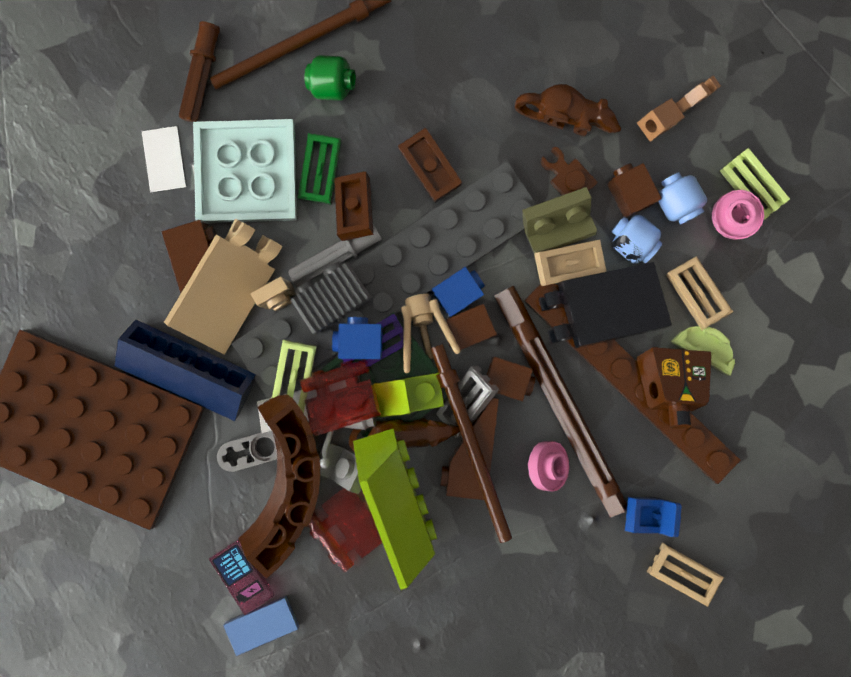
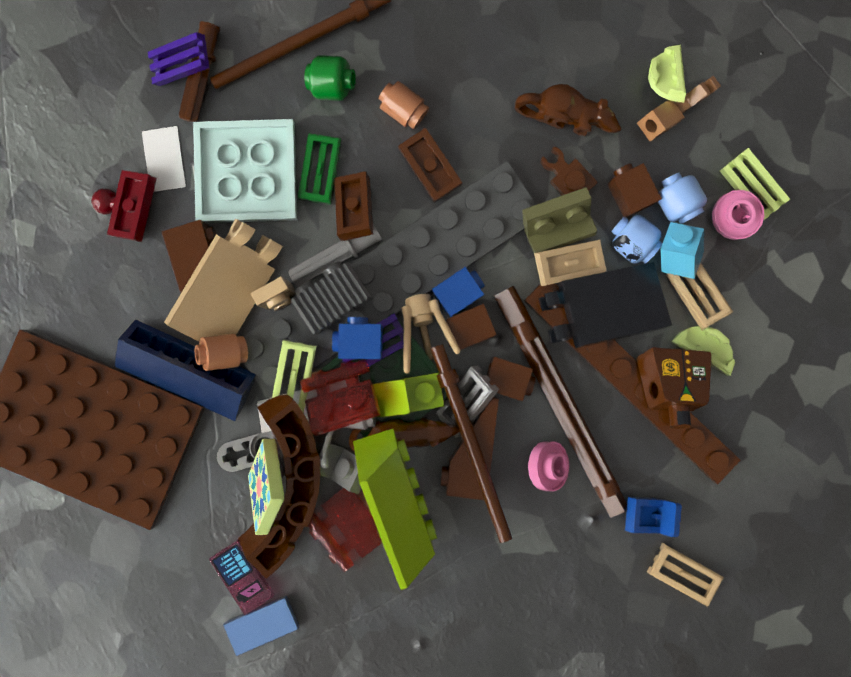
none -> dark red plate [91,170,157,242]
none -> dark purple tile [148,32,209,86]
none -> nougat brick [194,334,248,371]
none -> yellowish green tile [248,439,285,535]
none -> nougat brick [378,81,429,129]
none -> yellowish green tile [648,45,686,103]
none -> medium azure brick [660,222,704,279]

